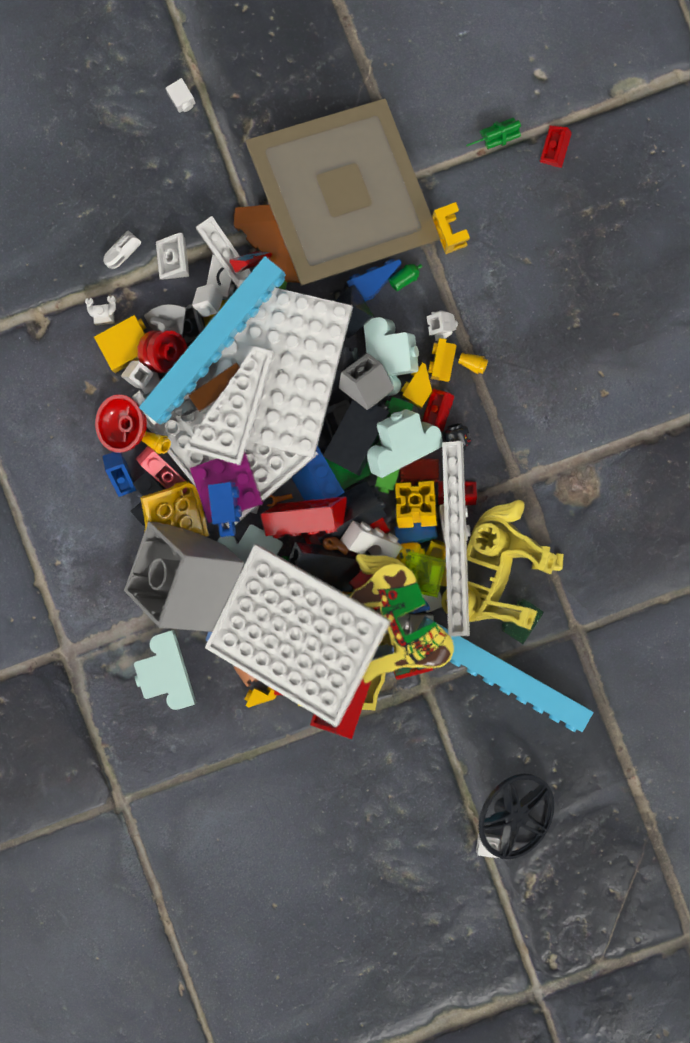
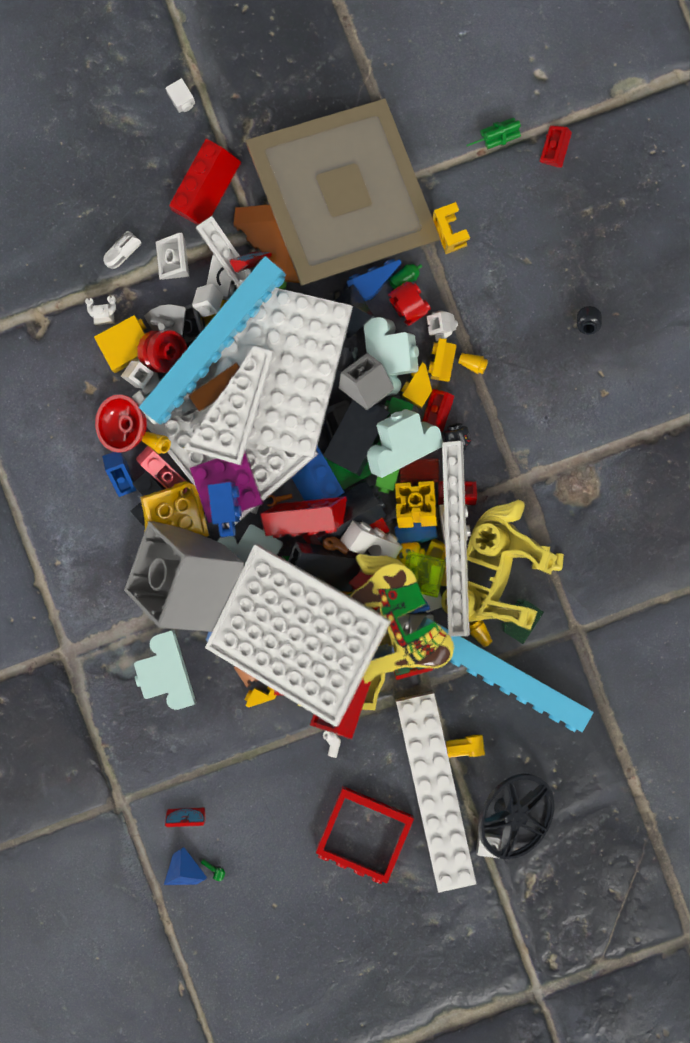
none -> blue slope [164,847,207,885]
none -> slope [165,808,206,827]
none -> red slope [169,139,241,225]
none -> green hand [201,859,225,881]
none -> red window [316,786,414,884]
none -> white arm [323,731,341,758]
none -> red brick [388,281,431,326]
none -> white brick [396,691,476,893]
none -> yellow piece [446,735,485,758]
none -> yellow cone [469,620,493,647]
none -> black head [576,306,602,335]

